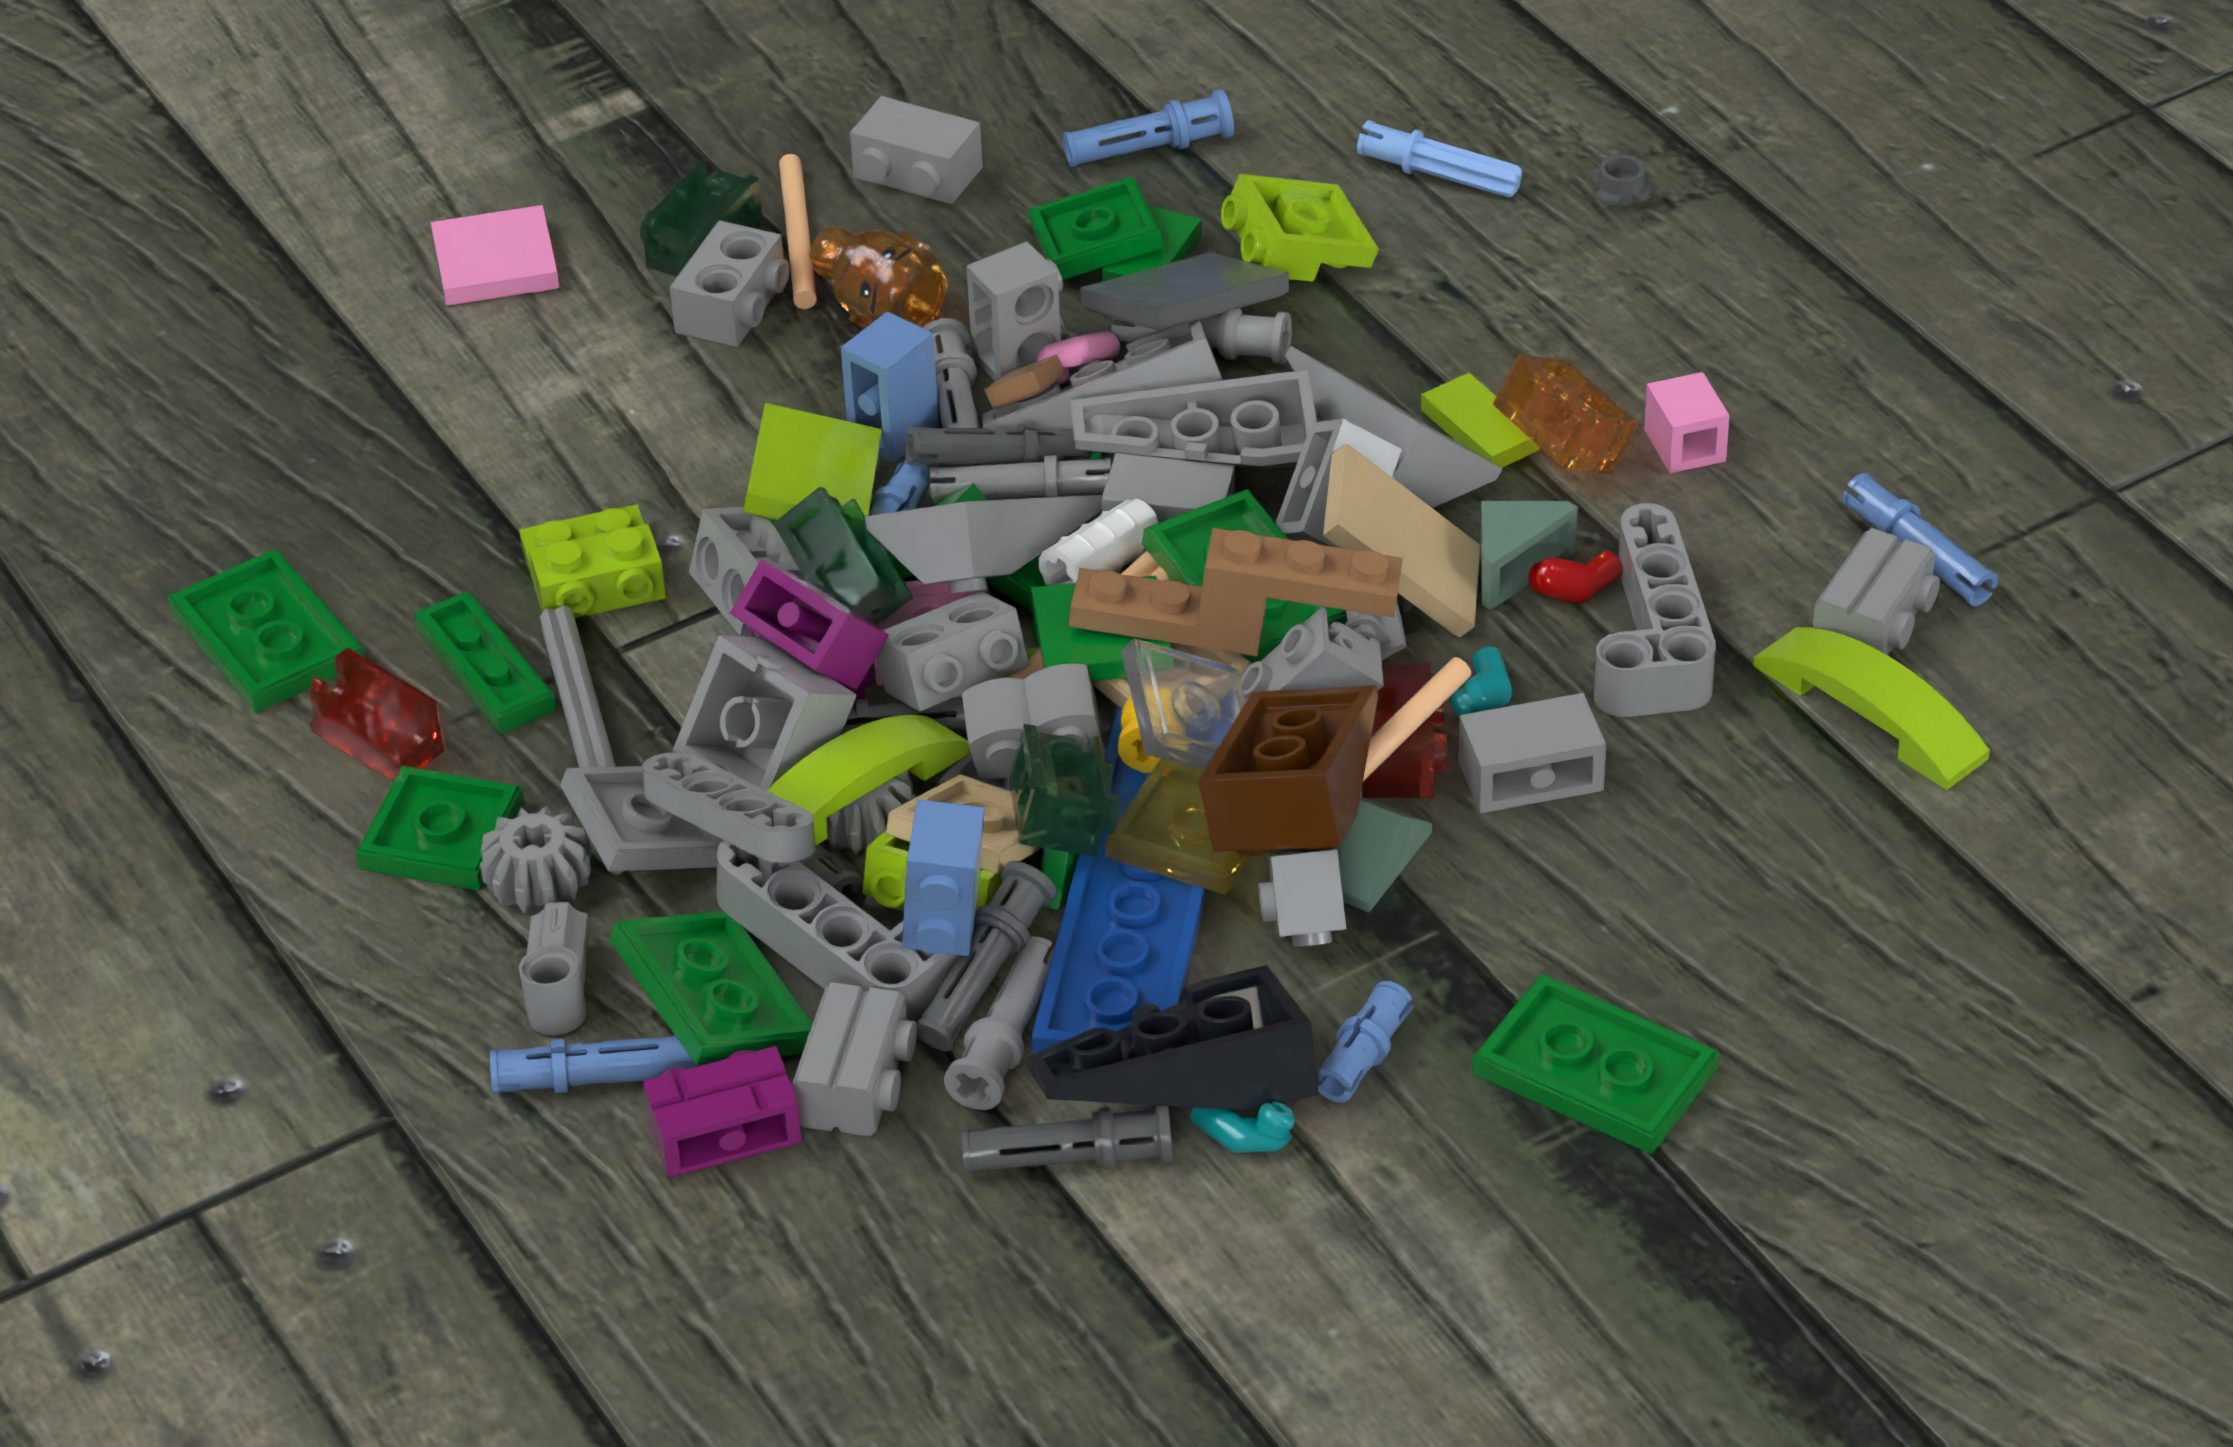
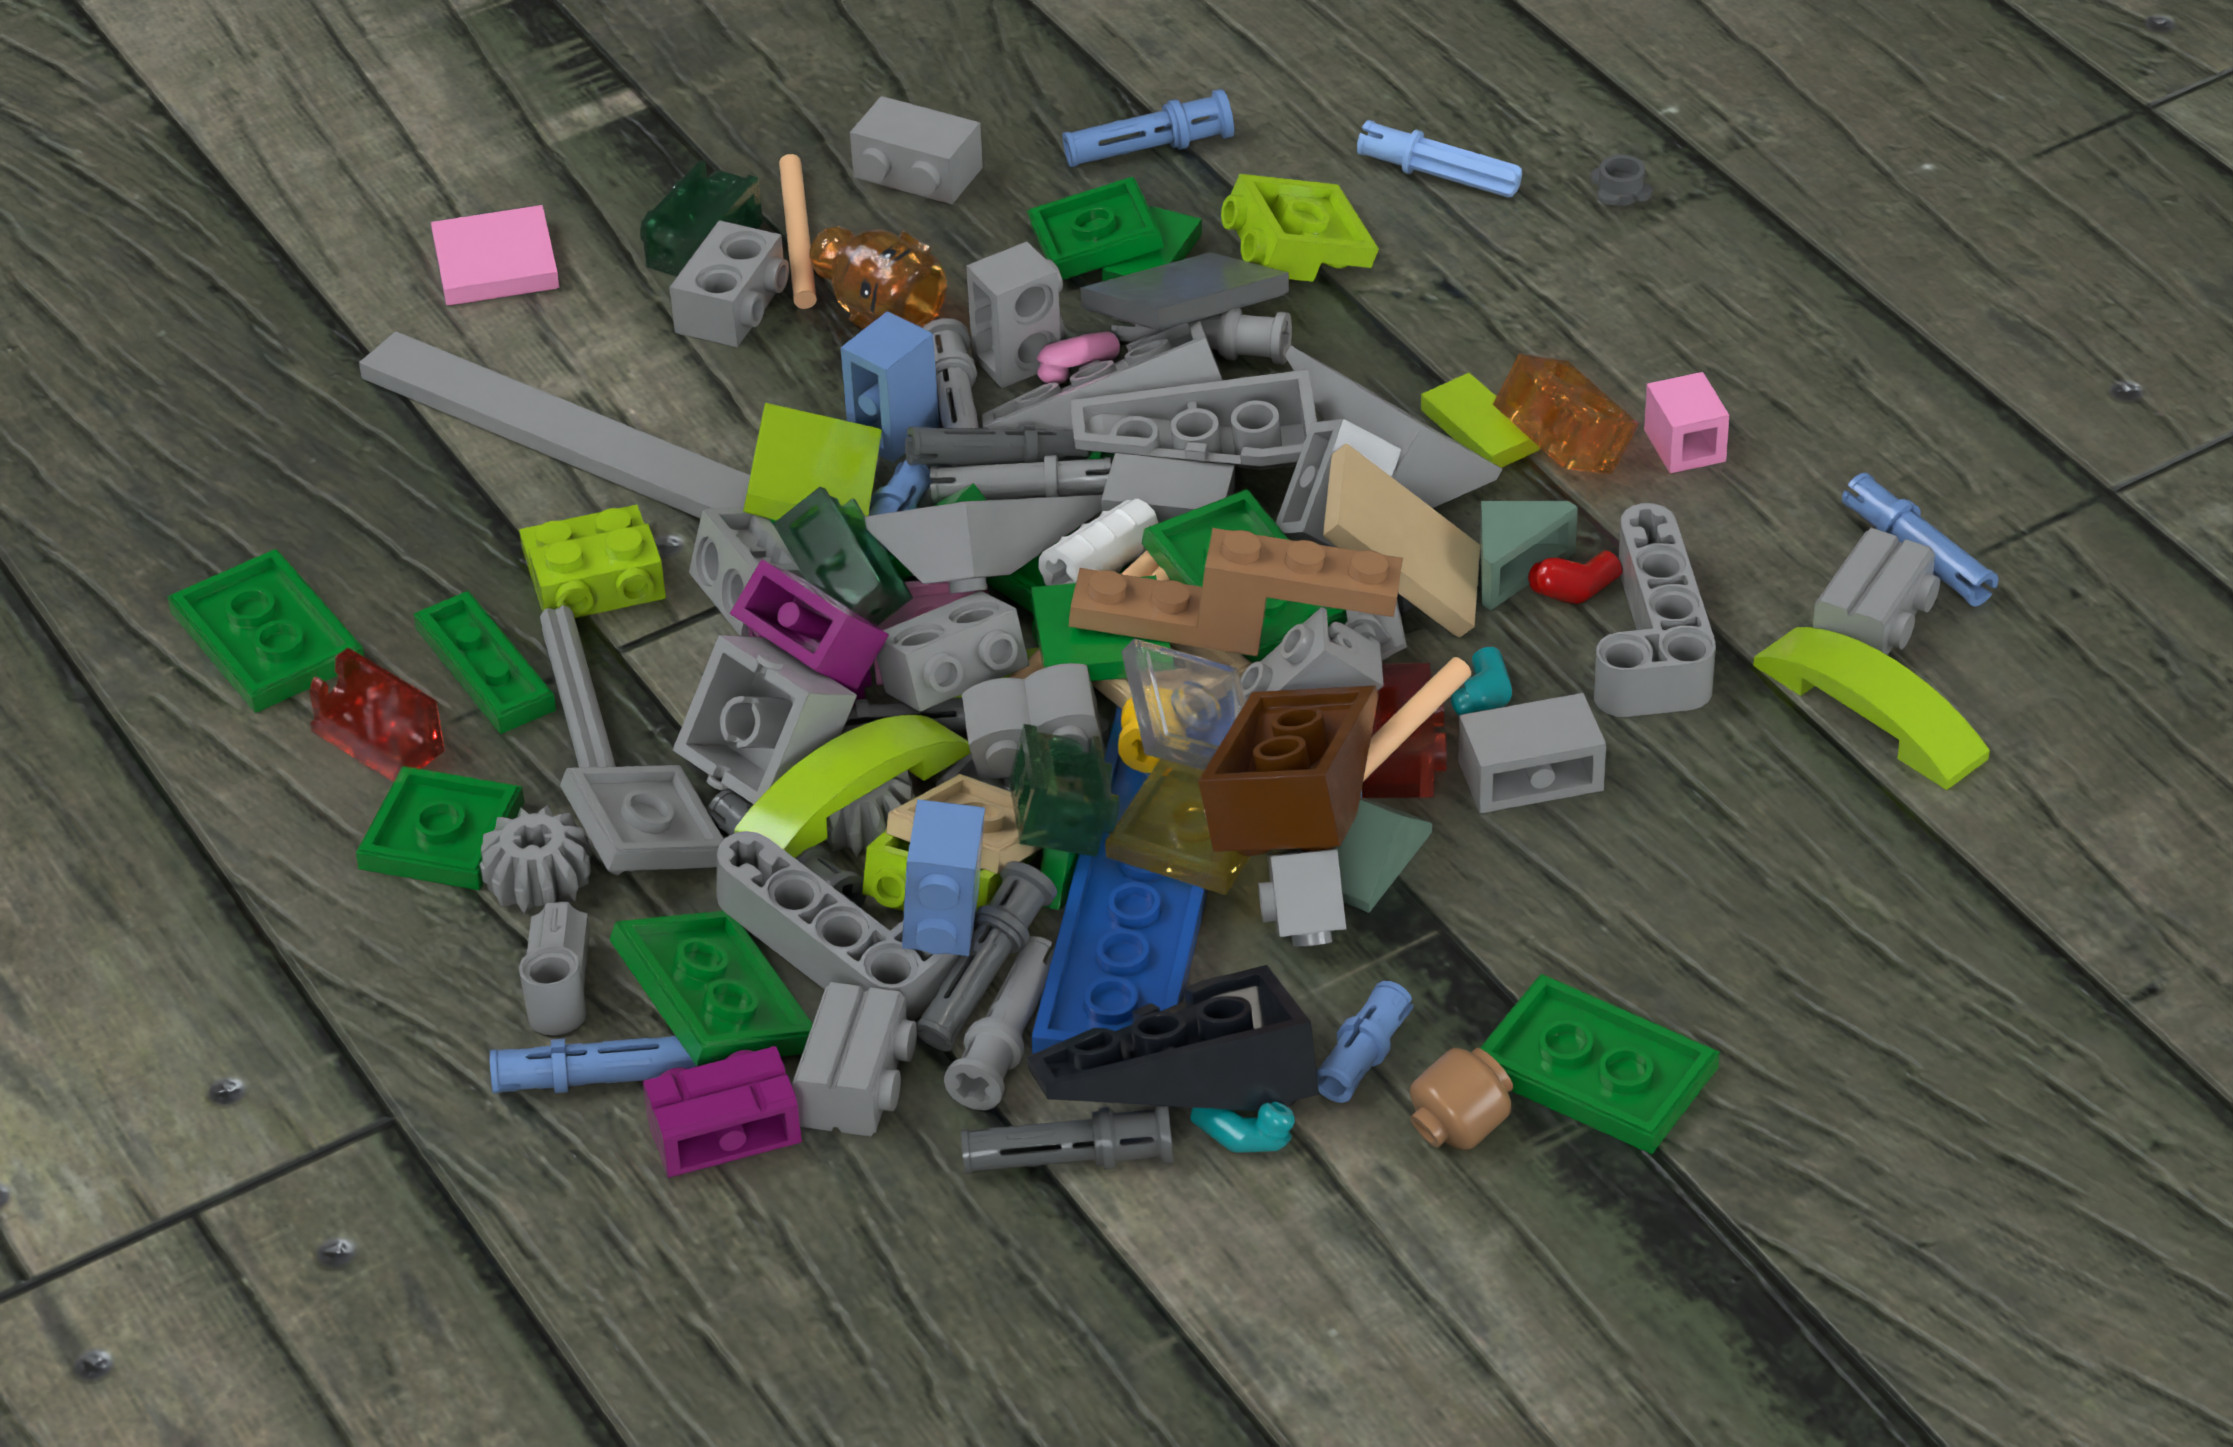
light grey beam [642,752,816,863] -> none
medium nougat tile [984,354,1065,409] -> none
none -> light grey tile [359,331,750,519]
none -> medium nougat head [1410,1048,1513,1151]

